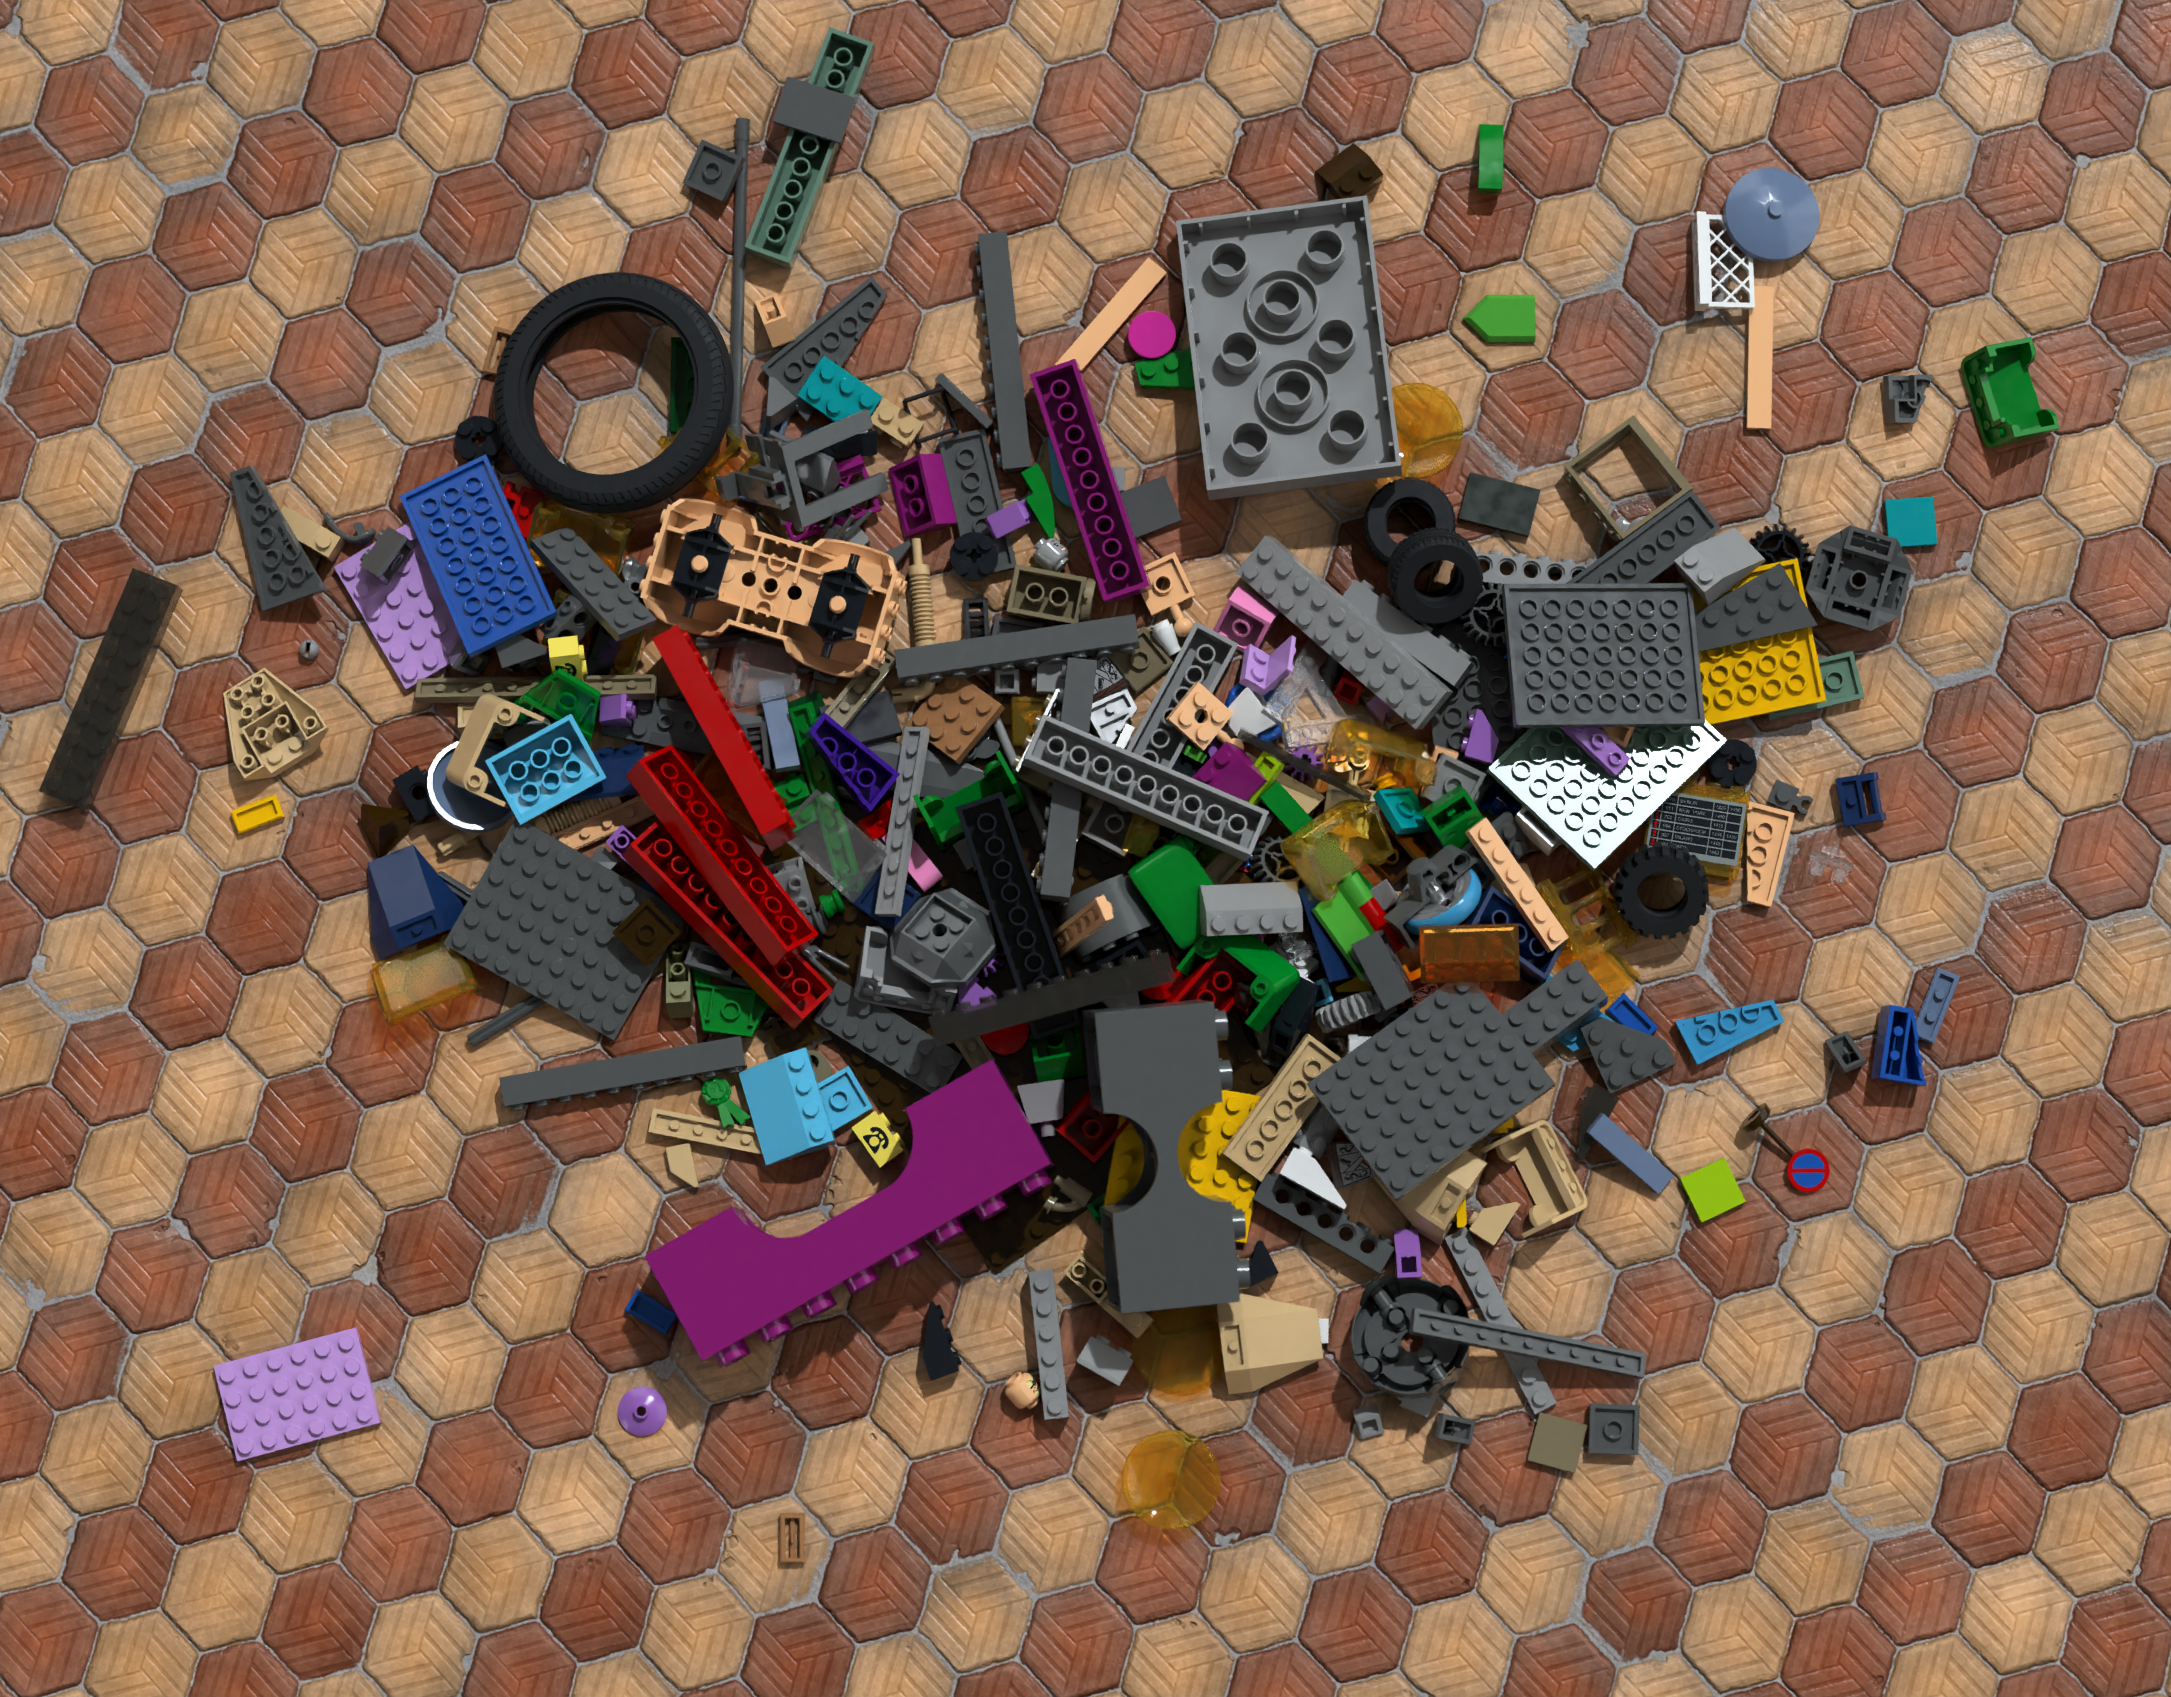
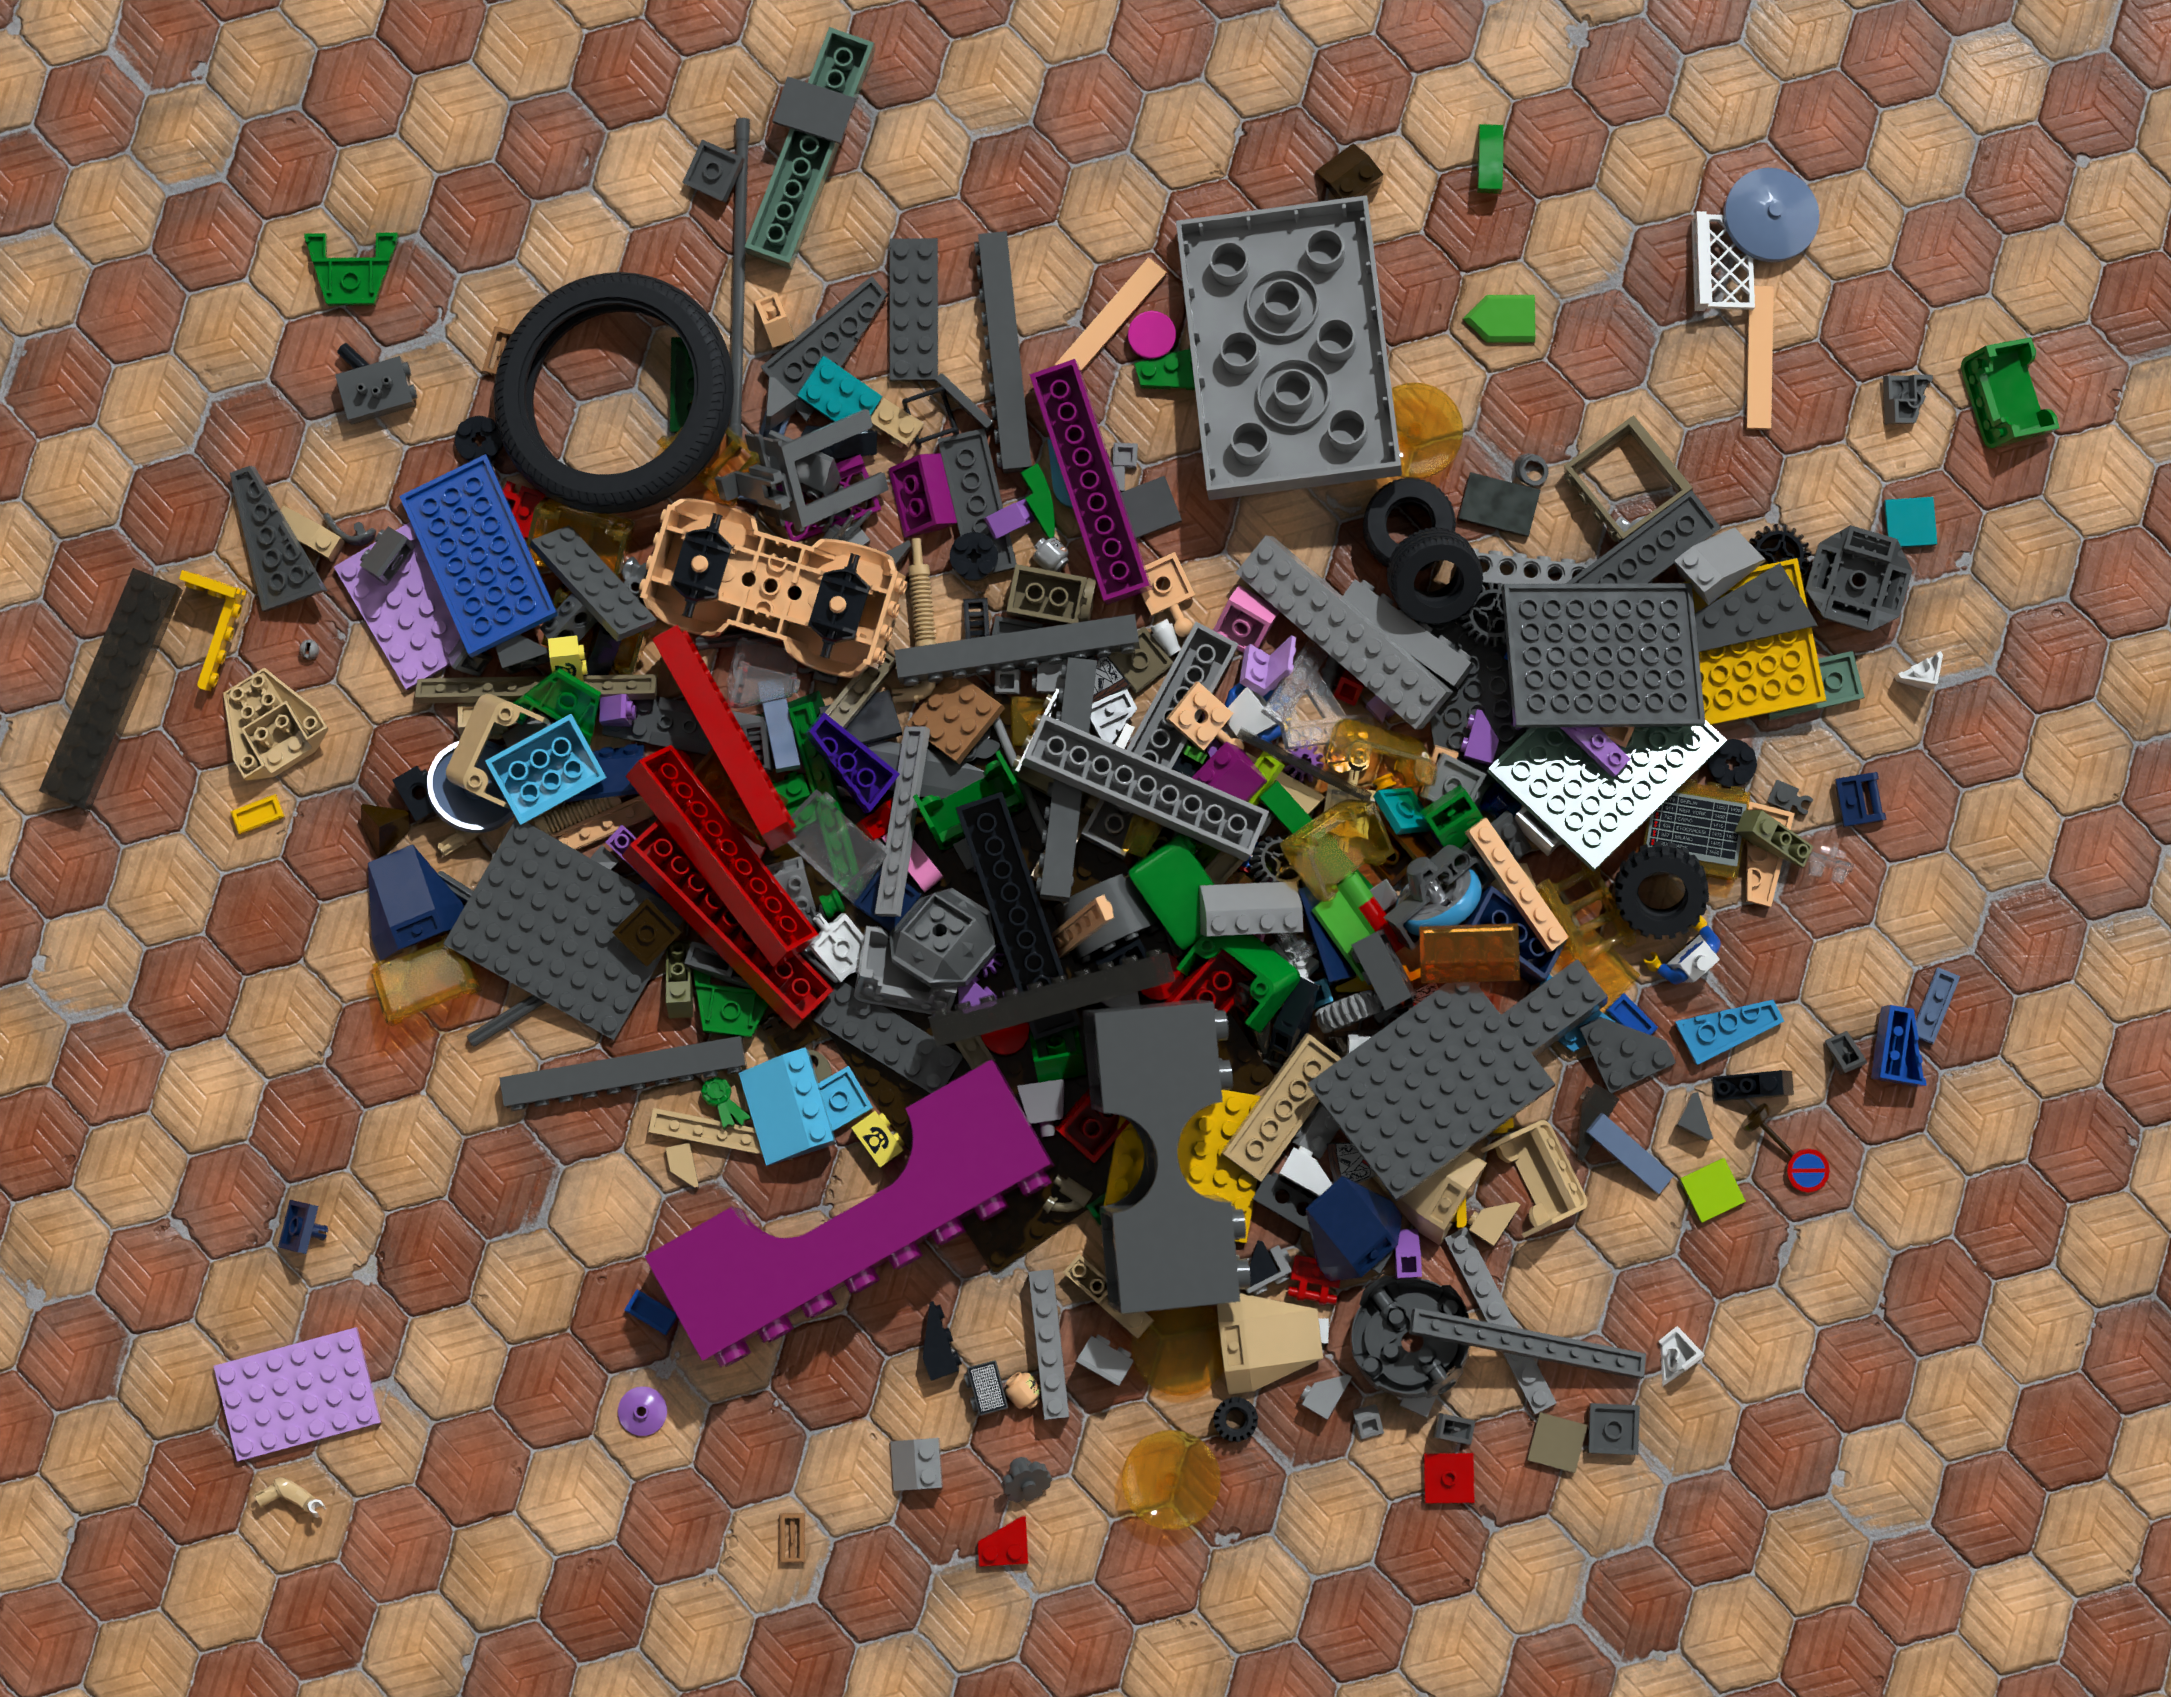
none -> yellow bracket [179,570,247,691]
none -> tan arm [254,1477,326,1518]
none -> dark blue tile [278,1200,328,1254]
none -> green wing [304,233,399,306]
none -> dark grey piece [335,343,418,425]
none -> white plate [808,913,864,982]
none -> dark grey plate [890,238,938,382]
none -> light grey slope [890,1438,943,1491]
none -> brick [964,1360,1009,1416]
none -> red wing [978,1516,1029,1566]
none -> dark grey plant [1001,1457,1052,1503]
none -> light grey tile [1113,442,1138,469]
none -> black tyre [1213,1397,1258,1442]
none -> light grey bracket [1246,1245,1292,1296]
none -> red plate [1287,1255,1340,1306]
none -> light grey slope [1300,1374,1352,1419]
none -> dark blue wedge [1306,1176,1402,1281]
none -> red plate [1424,1453,1475,1503]
none -> dark grey piece [1515,453,1549,487]
none -> torso [1644,915,1721,984]
none -> white slope [1658,1326,1705,1386]
none -> dark grey slope [1675,1092,1713,1141]
none -> black slope [1713,1070,1794,1101]
none -> olive slope [1735,810,1814,868]
none -> white slope [1895,651,1943,691]

